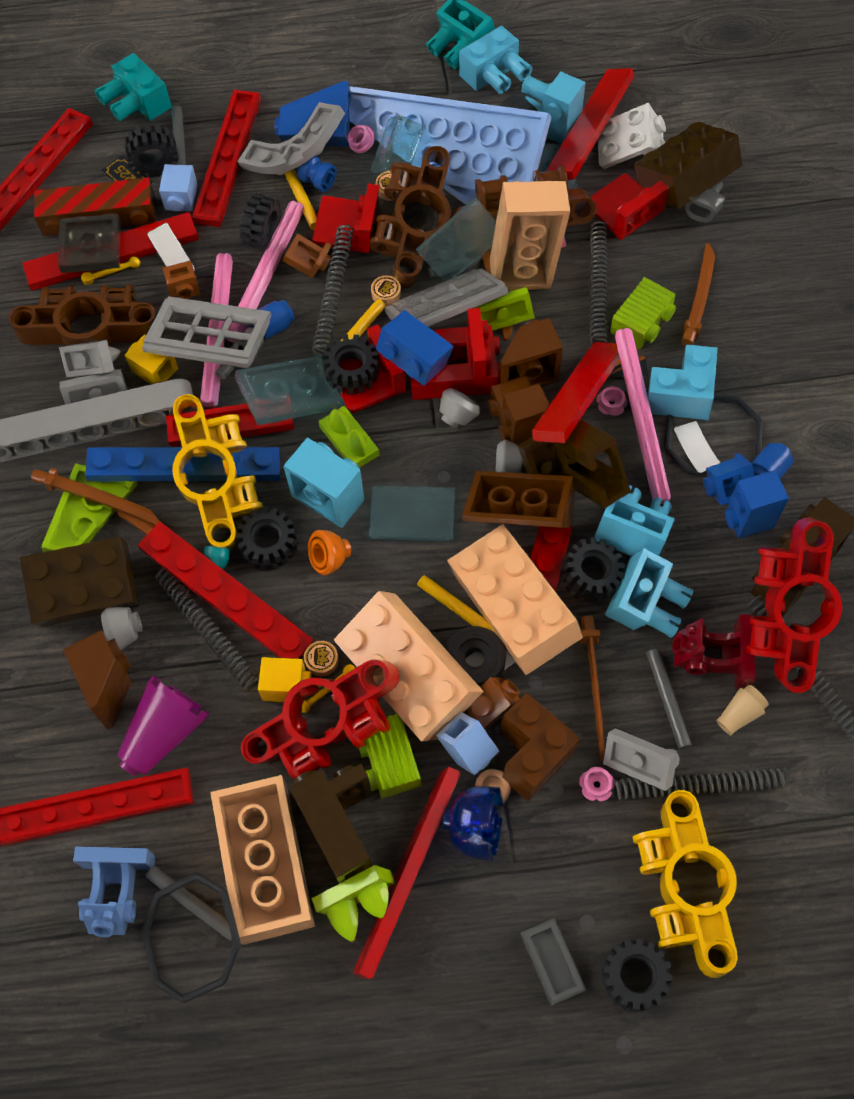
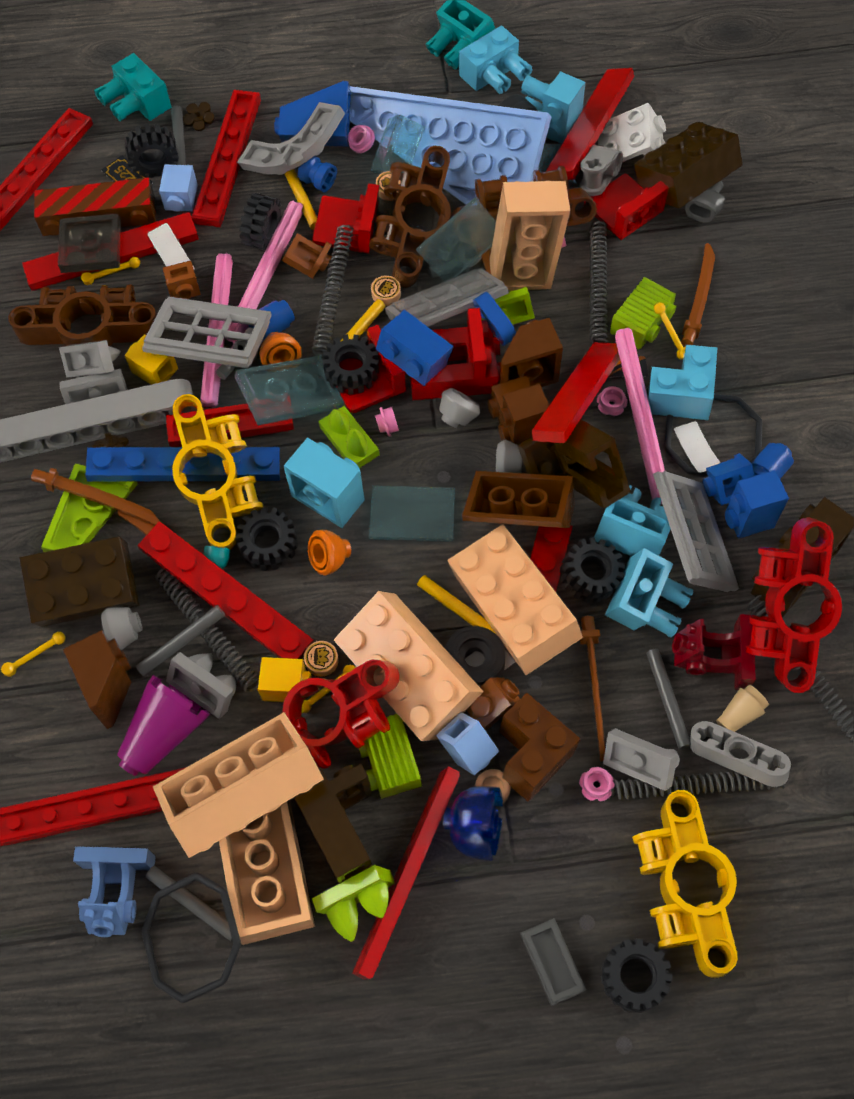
none -> yellow hinge [1,632,66,677]
none -> dark brown plant [92,433,129,448]
none -> dark grey bar [136,605,225,676]
none -> light nougat brick [153,712,324,858]
none -> light grey tile [166,652,236,719]
none -> dark brown plant [183,102,215,131]
none -> orange brick [259,332,302,373]
none -> bright pink plate [375,407,399,437]
none -> blue beam [473,291,516,346]
none -> light grey piece [580,145,623,196]
none -> light grey piece [653,471,739,592]
none -> yellow hinge [654,302,685,360]
none -> light grey beam [690,721,791,787]

